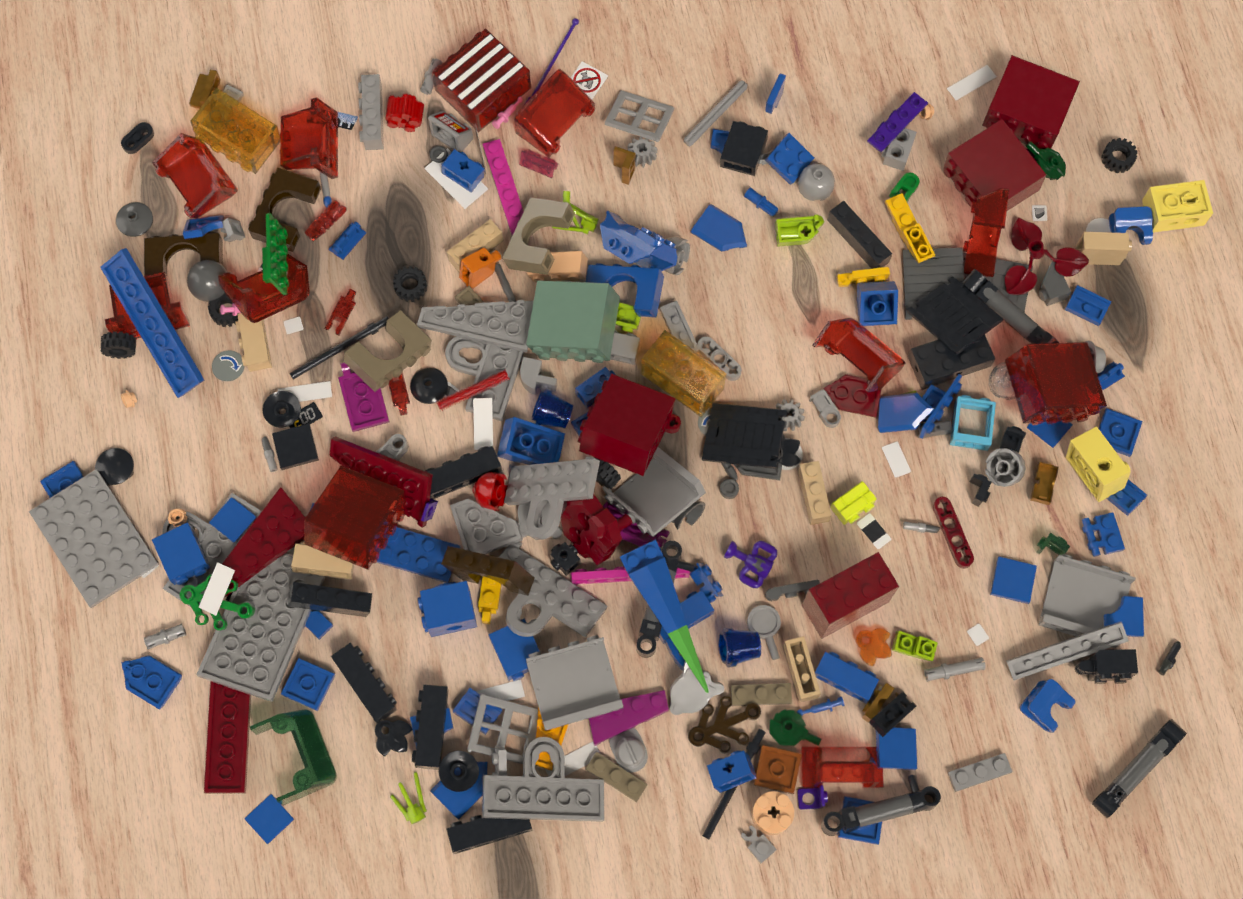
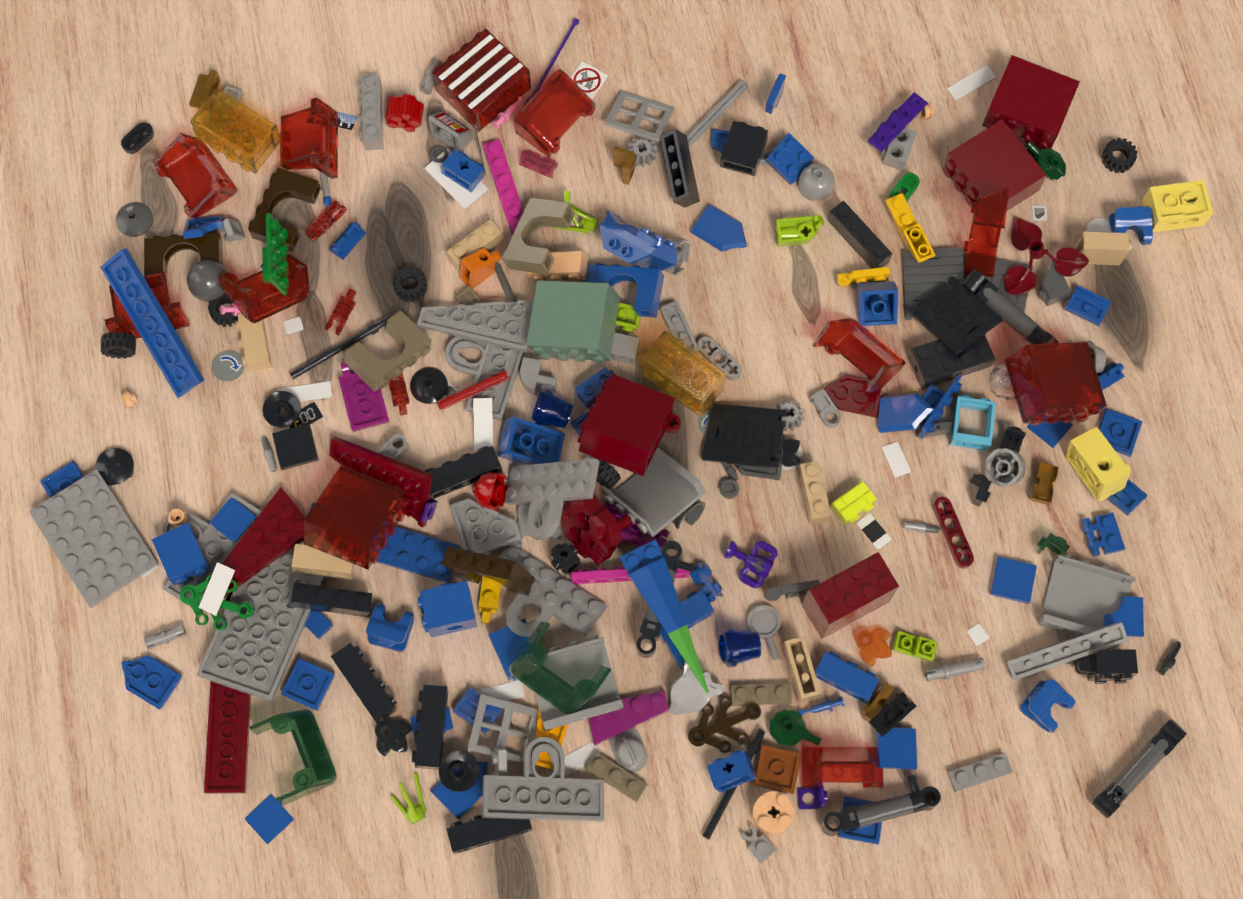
blue axle [744,187,778,216] -> none
none -> blue piece [366,603,414,652]
none -> clear green windscreen [509,622,611,714]
none -> black brick [660,129,700,208]

